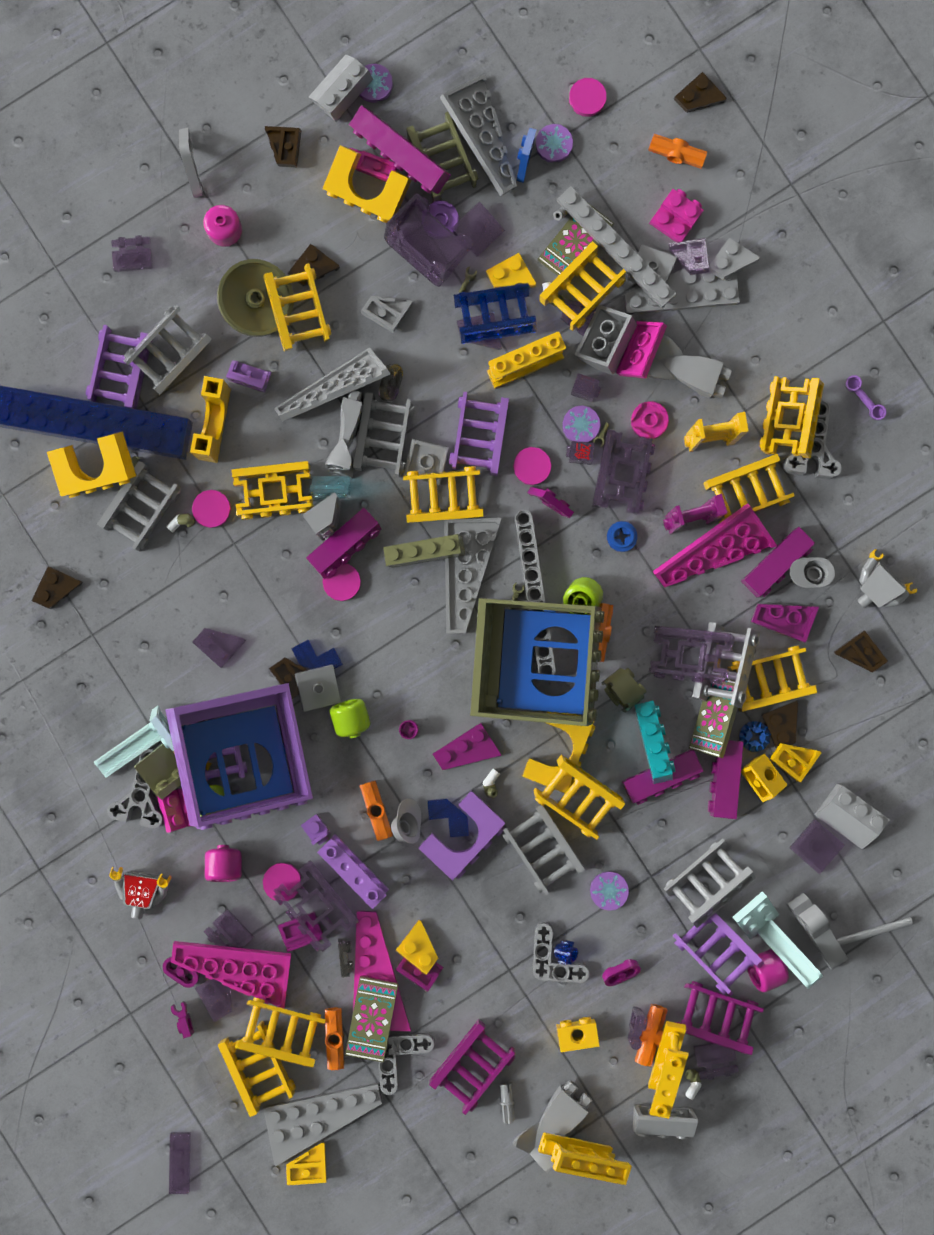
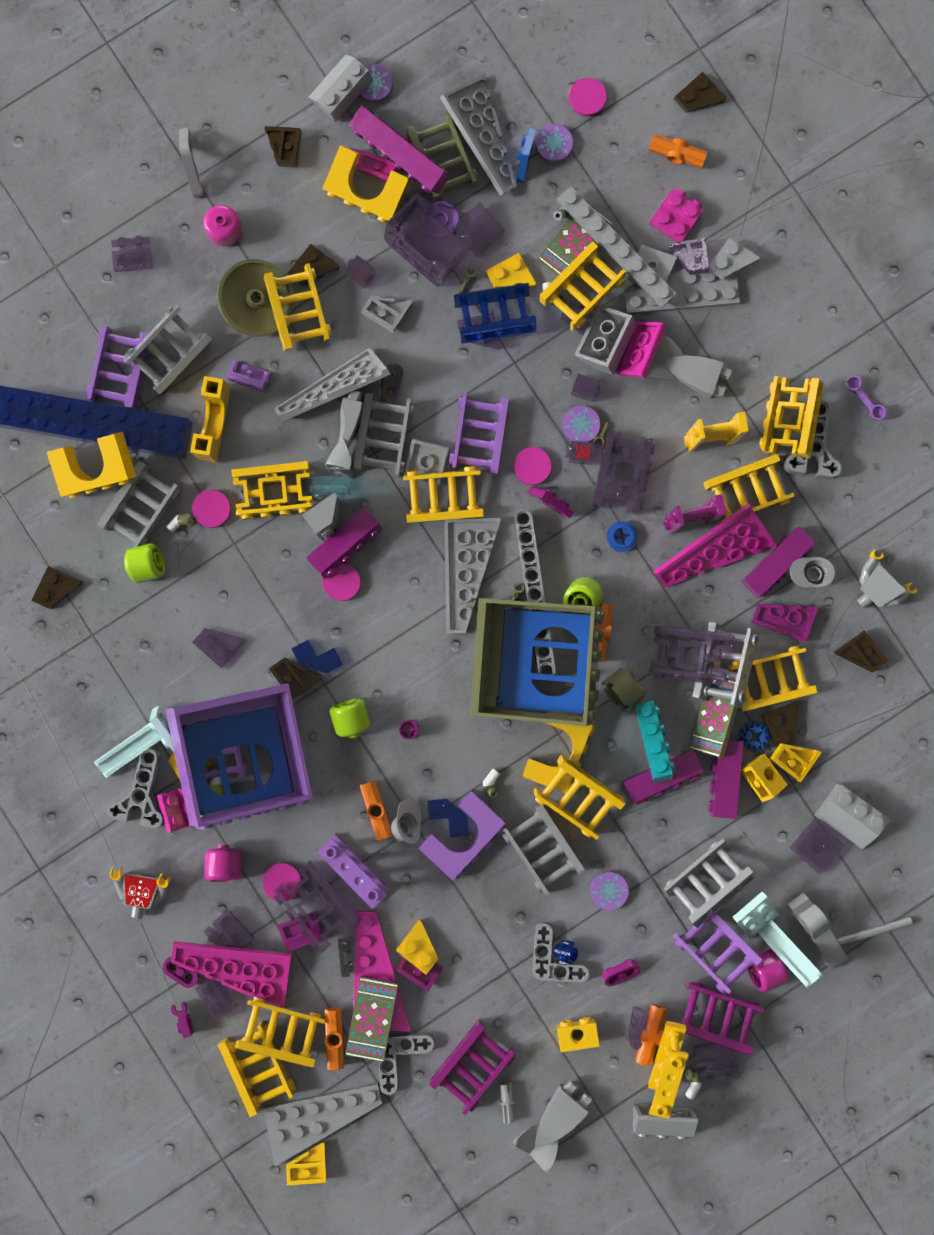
olive bracket [134,743,181,800] -> none
clear purple tile [169,1132,191,1194] -> none
light grey plate [295,665,341,712] -> none
medium lavender bracket [301,814,330,845] -> none
olive brick [383,534,465,568] -> none
magenta wing [433,723,501,770] -> none
yellow fence [487,331,566,389] -> none
yellow fence [538,1132,632,1185] -> none
dark pink tile [631,401,669,439] -> none
none -> lime head [124,543,165,583]
none -> clear purple brick [345,255,376,289]

